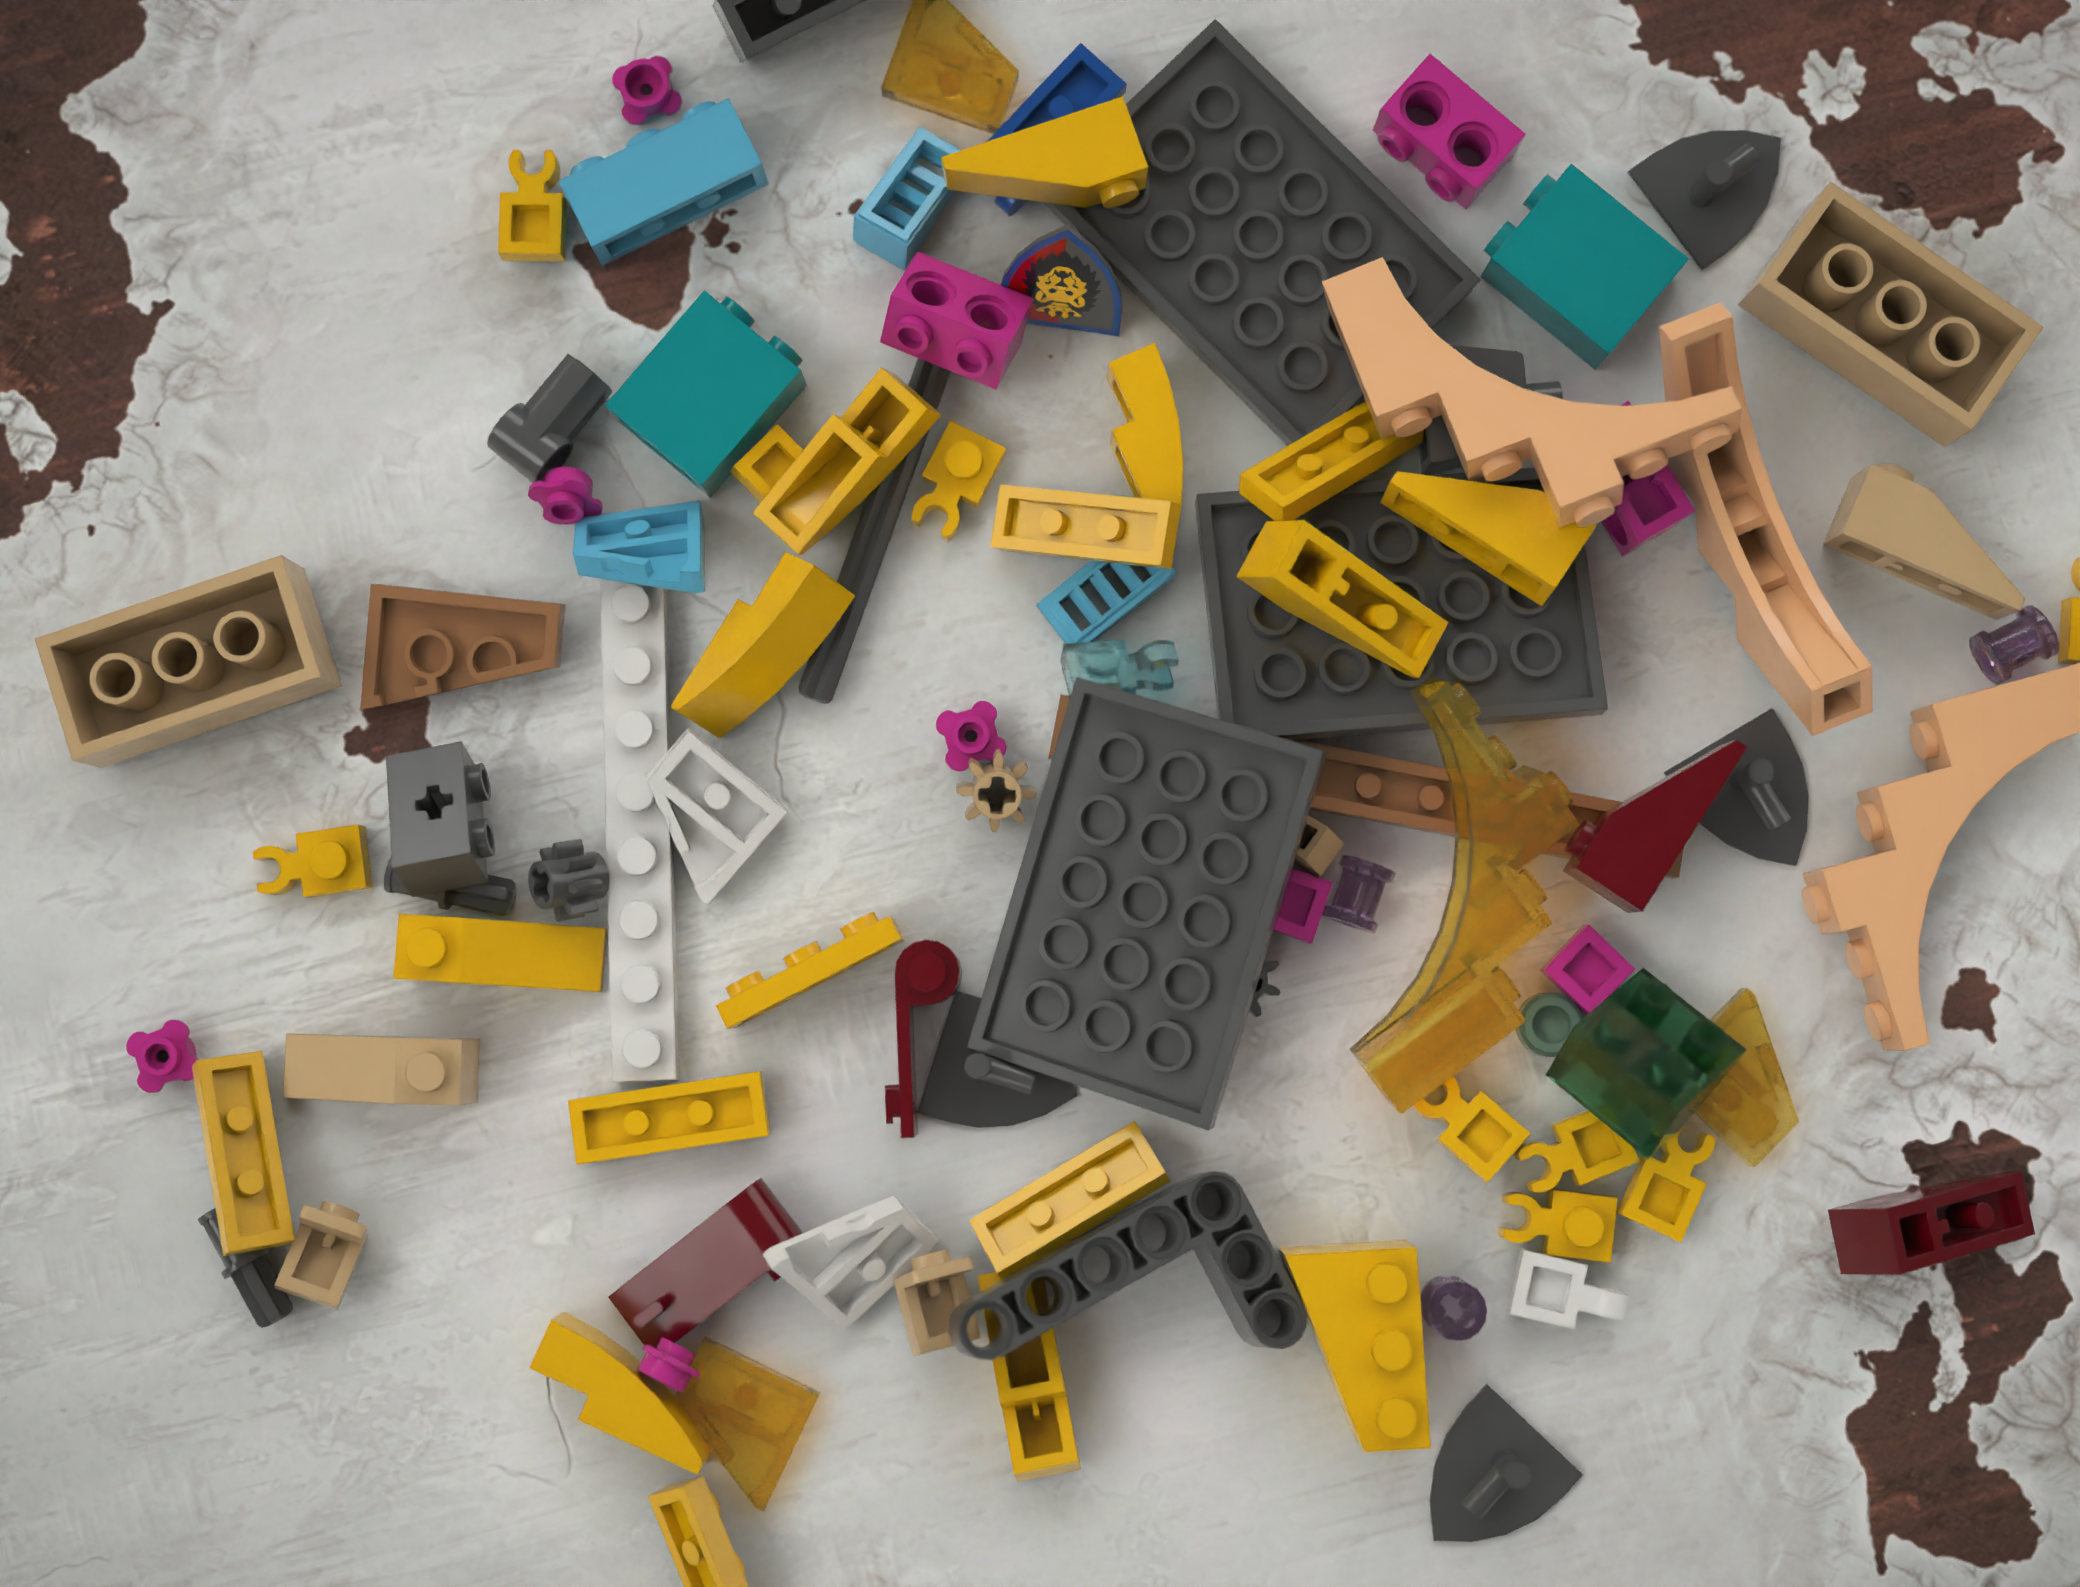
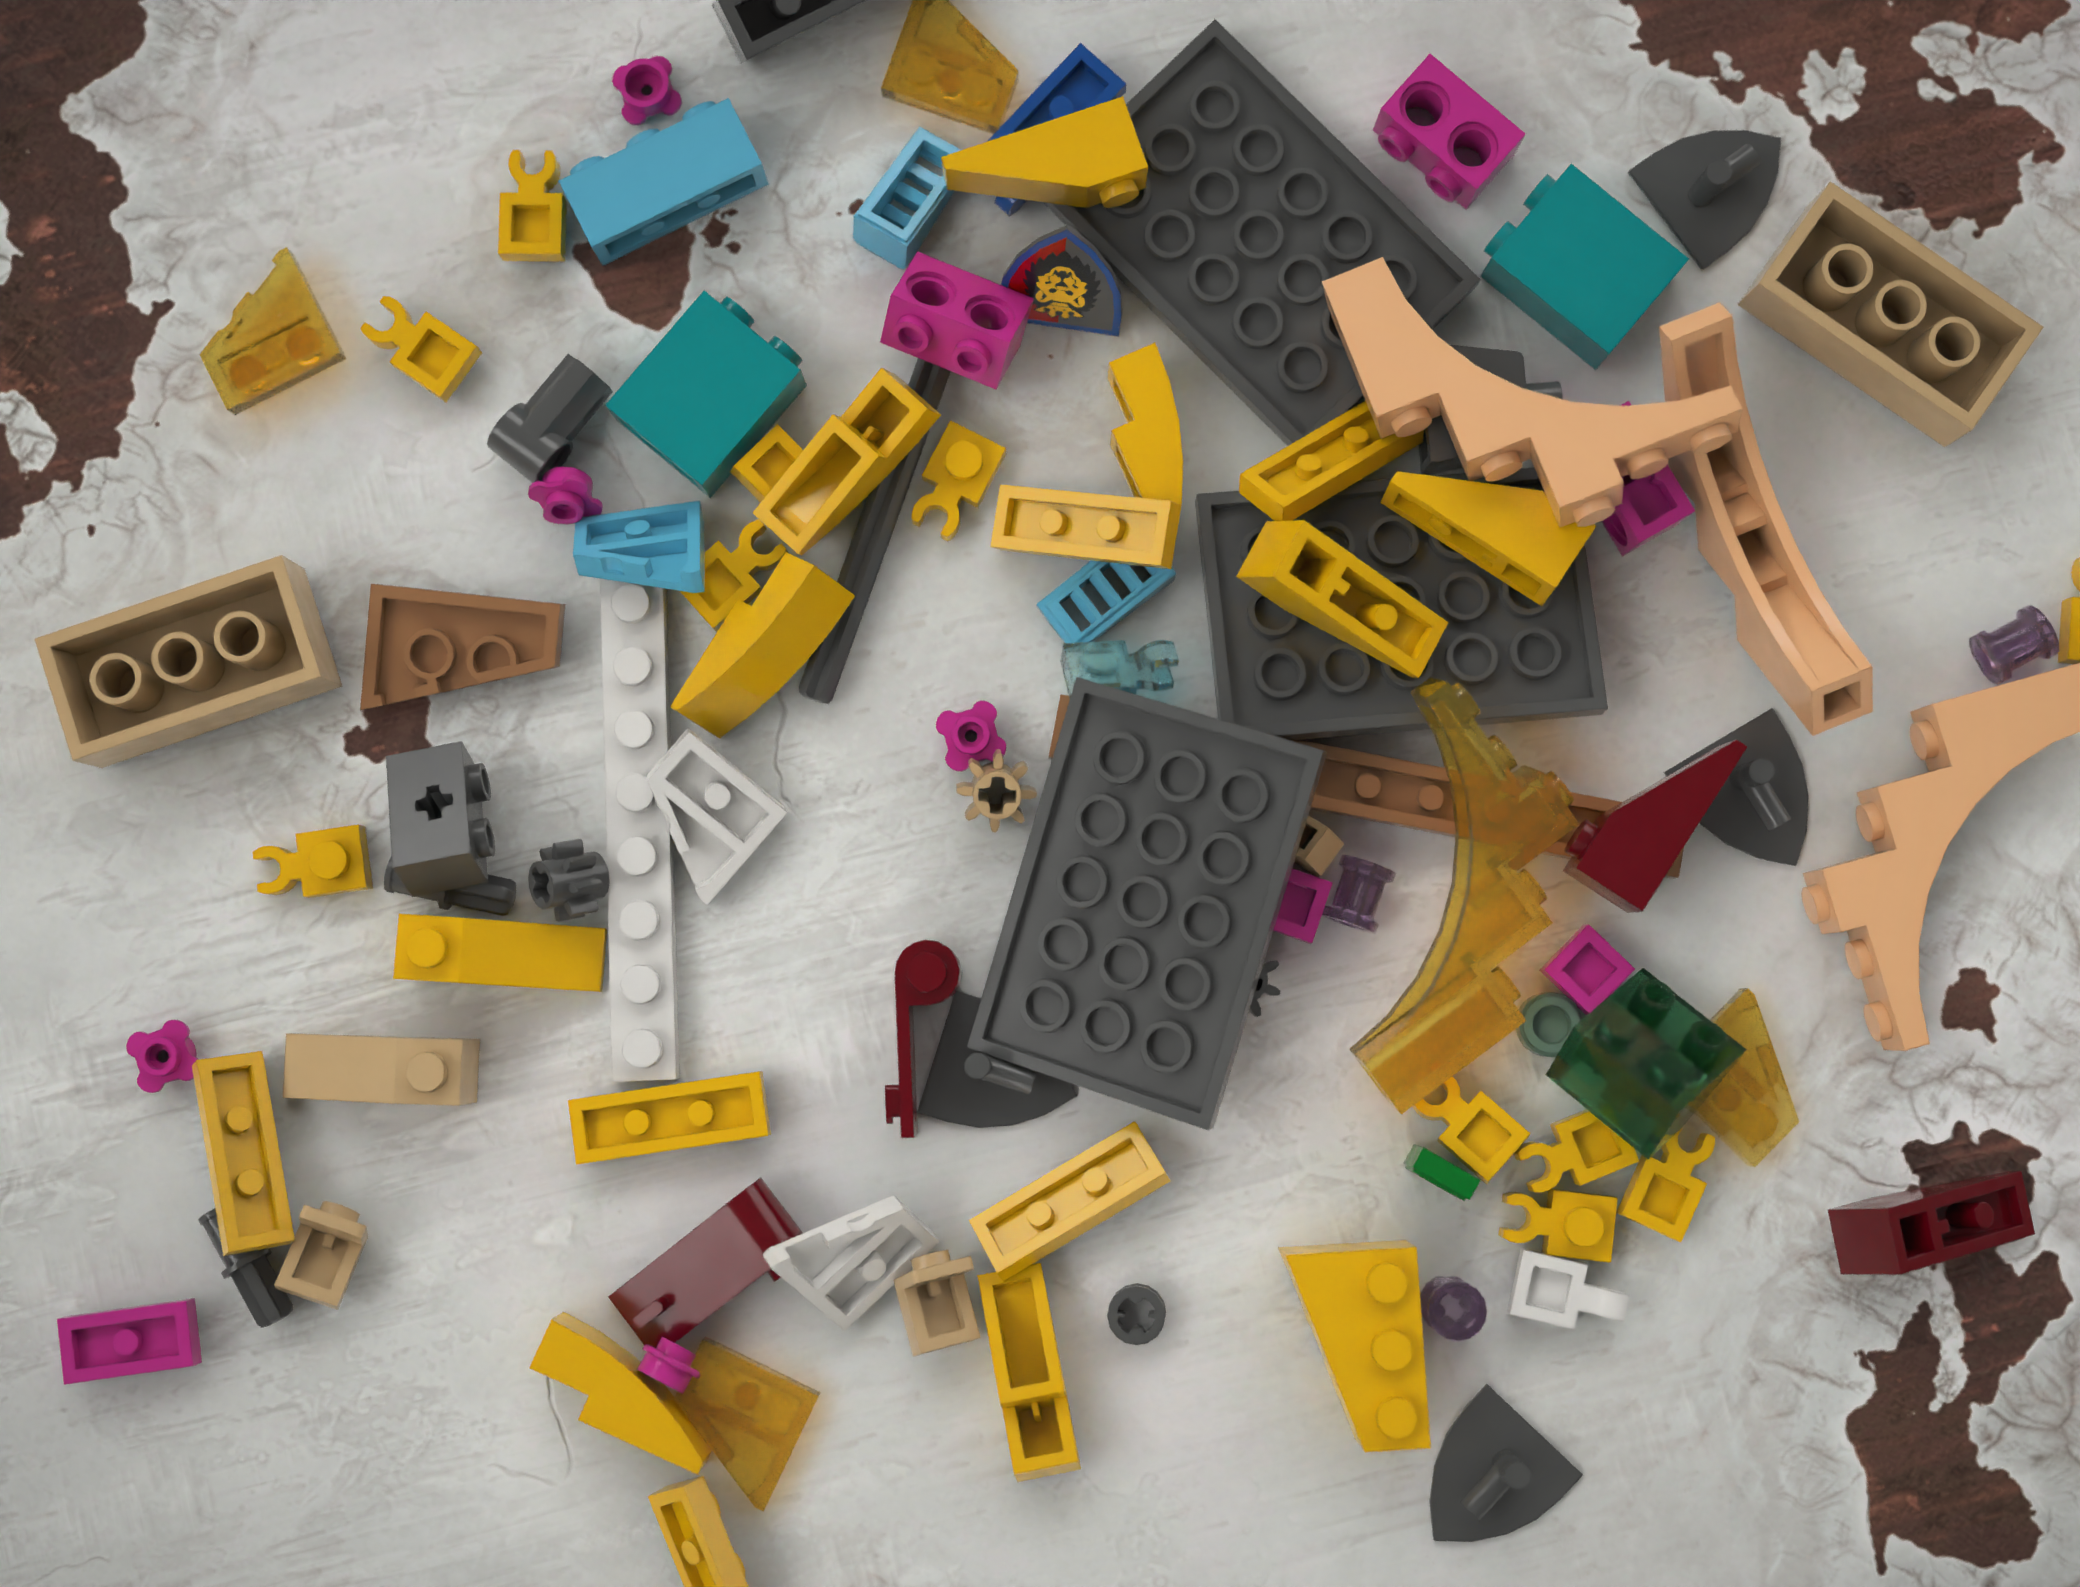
yellow plate [716,912,905,1029] -> none
dark grey beam [948,1171,1307,1360] -> none
tan slope [1823,463,2025,620] -> none
none -> dark pink plate [57,1298,202,1385]
none -> clear yellow wing [199,247,347,415]
none -> yellow plate [360,296,482,403]
none -> yellow plate [680,519,789,632]
none -> dark grey bush [1107,1283,1166,1345]
none -> green tile [1404,1144,1481,1201]

